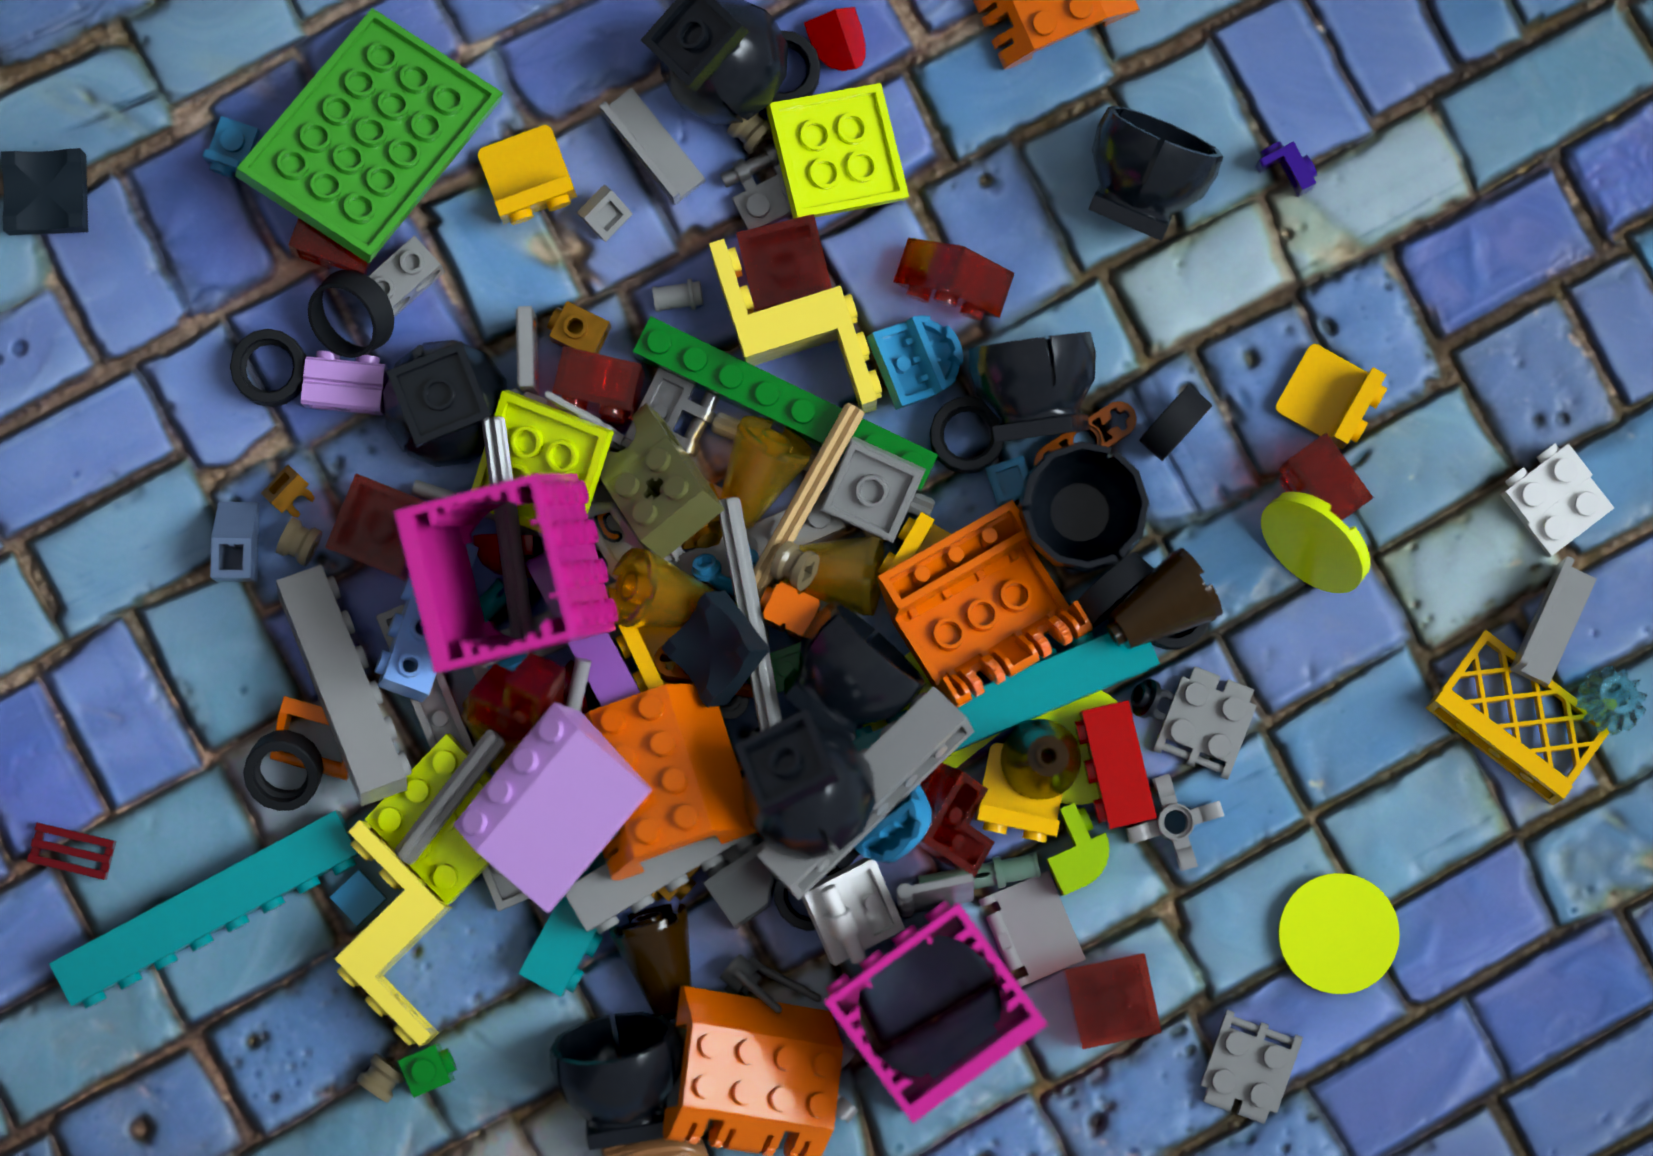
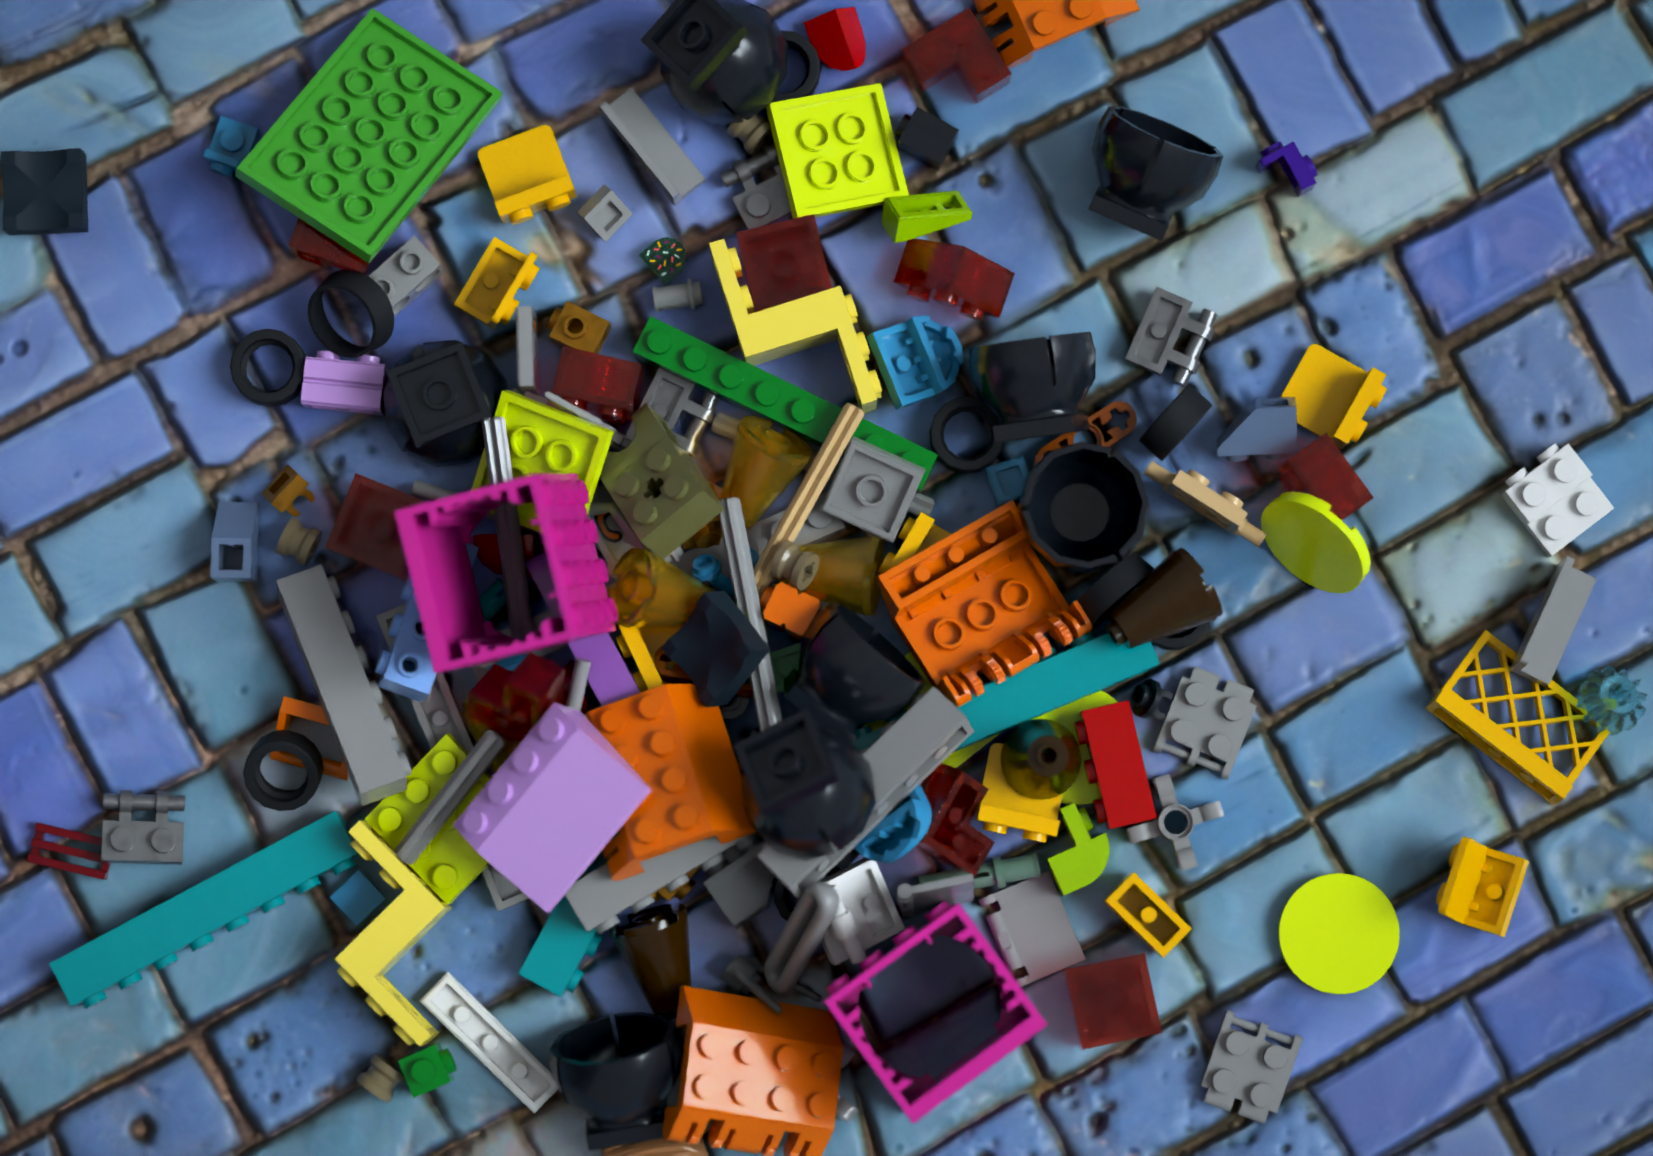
none -> flat silver plate [101,790,185,865]
none -> white tile [420,972,558,1113]
none -> yellow bracket [453,236,540,330]
none -> clear green tile [639,237,687,286]
none -> light grey piece [764,882,840,993]
none -> lime slope [882,191,972,243]
none -> black brick [895,107,959,171]
none -> clear red brick [901,8,1012,104]
none -> yellow brick [1103,872,1192,958]
none -> flat silver plate [1124,287,1217,387]
none -> tan plate [1143,460,1267,547]
none -> sand blue slope [1217,397,1298,462]
none -> yellow bracket [1436,836,1529,938]

